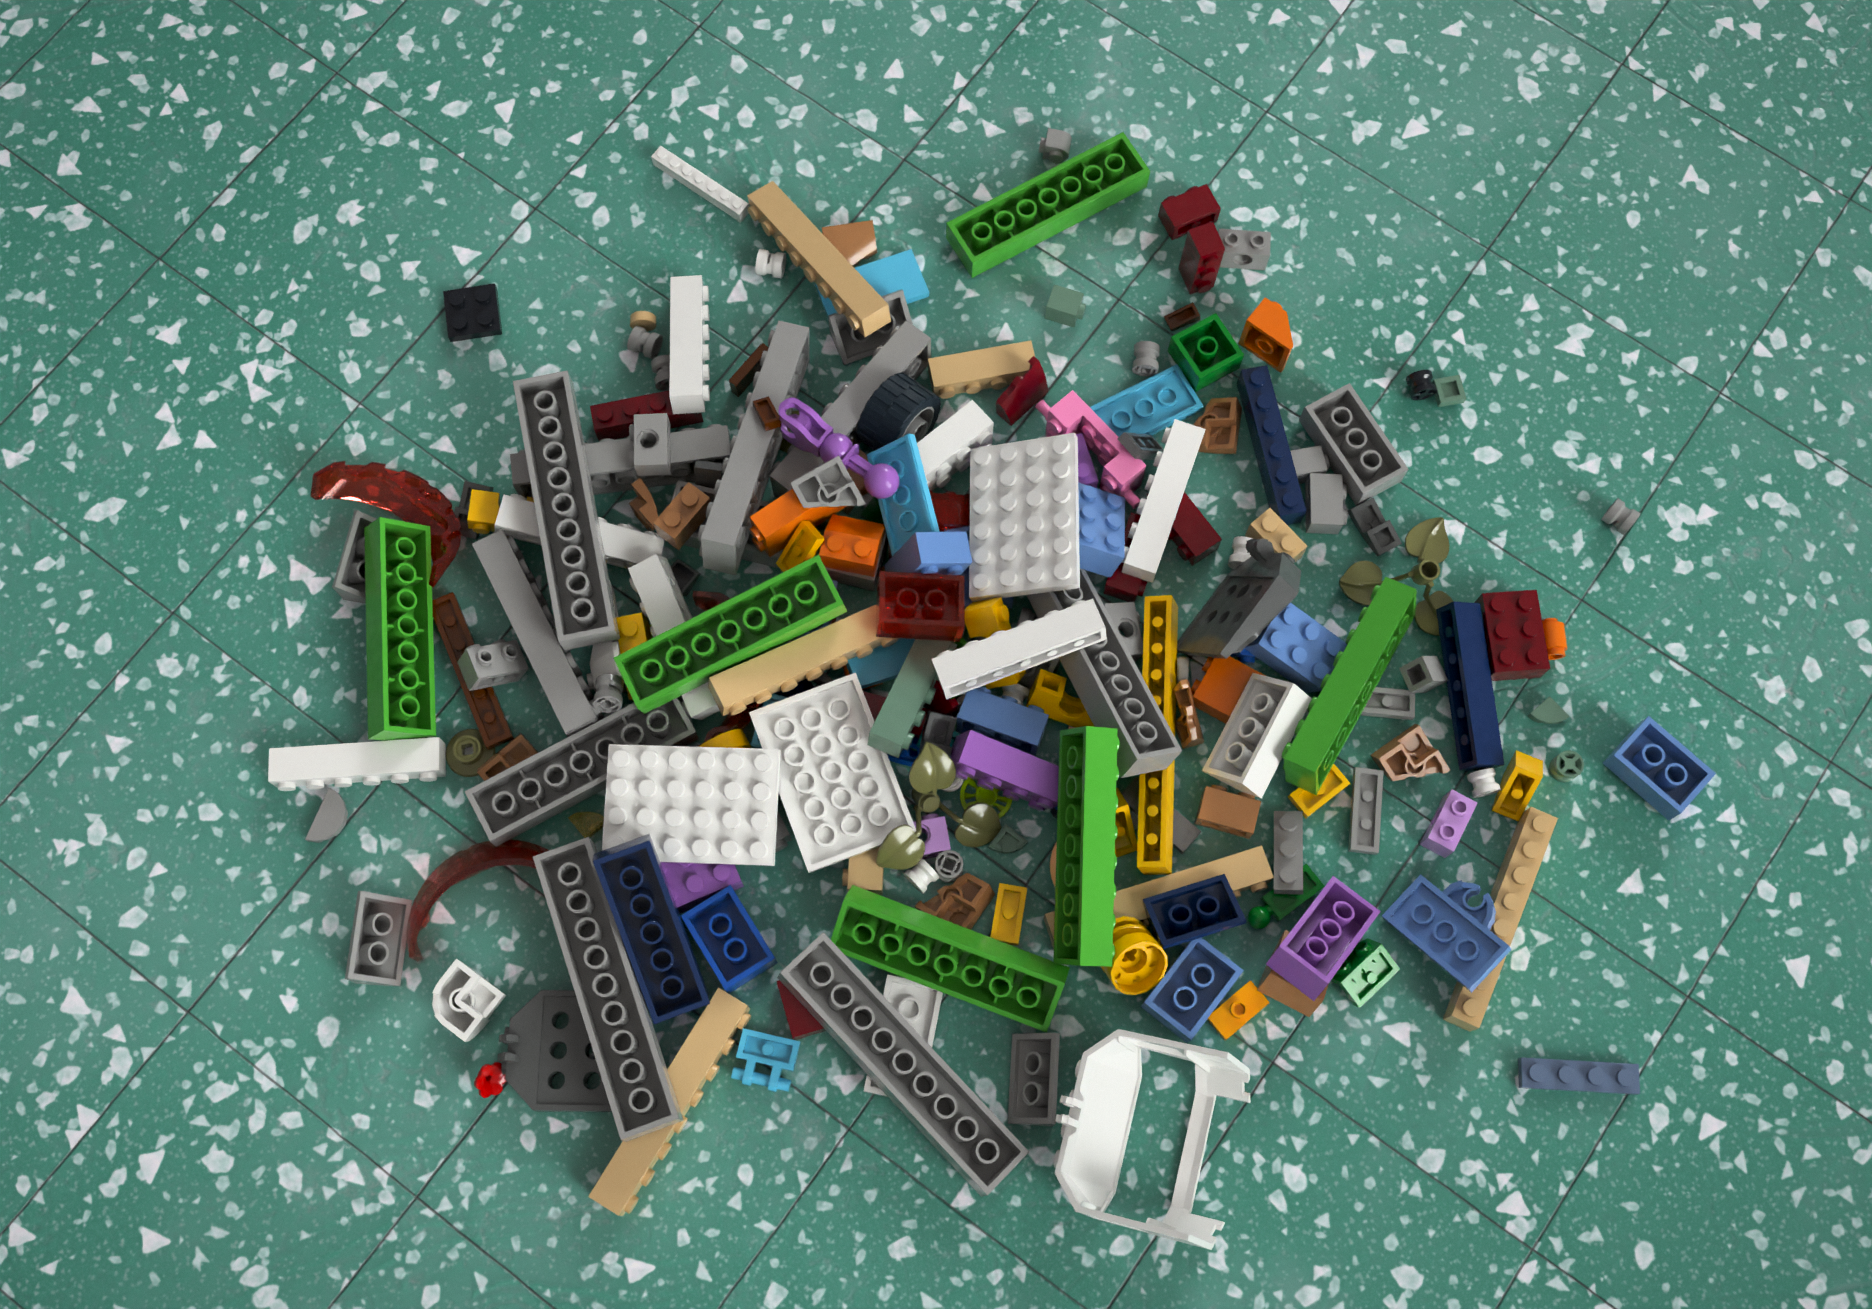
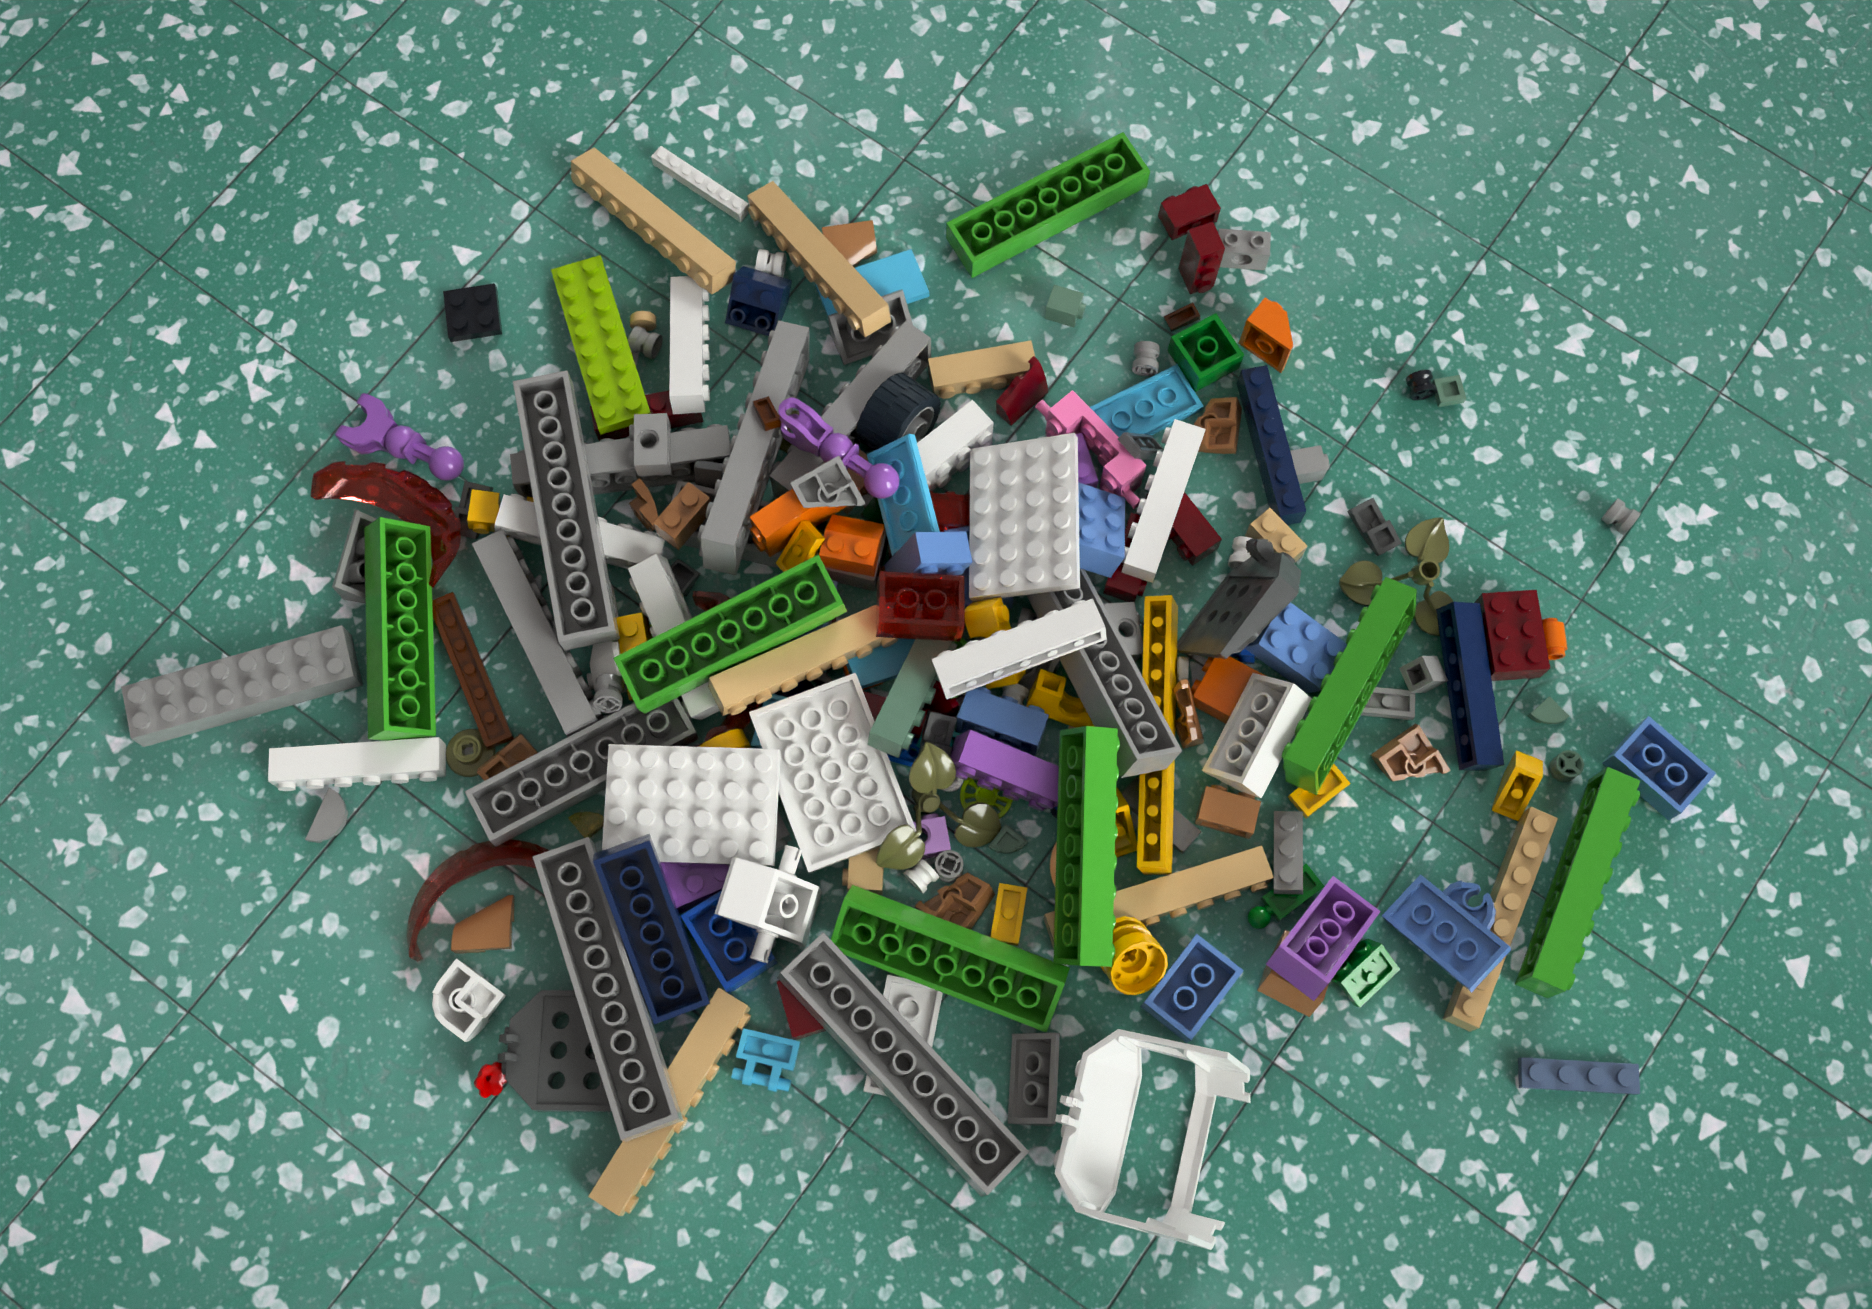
light grey slope [345,891,412,986] -> none
light grey brick [457,639,529,691] -> none
light grey wheel [651,355,670,391] -> none
reddish brown tile [729,343,769,397] -> none
light grey plate [1039,128,1072,163] -> none
dark blue slope [1143,874,1246,949] -> none
light orange plate [1207,980,1270,1041] -> none
light grey brick [1299,383,1409,506] -> none
light grey brick [1305,473,1348,534] -> none
light grey plate [1348,767,1384,855] -> none
lavender brick [1419,789,1477,858] -> none
white wheel [1467,768,1501,798] -> none
none -> light grey brick [121,625,363,747]
none -> medium lavender piece [334,393,464,481]
none -> medium nougat slope [451,895,514,954]
none -> lime plate [551,255,651,435]
none -> tan brick [571,147,736,294]
none -> white slope [714,845,822,963]
none -> dark blue slope [725,266,792,336]
none -> bright green brick [1515,767,1640,998]

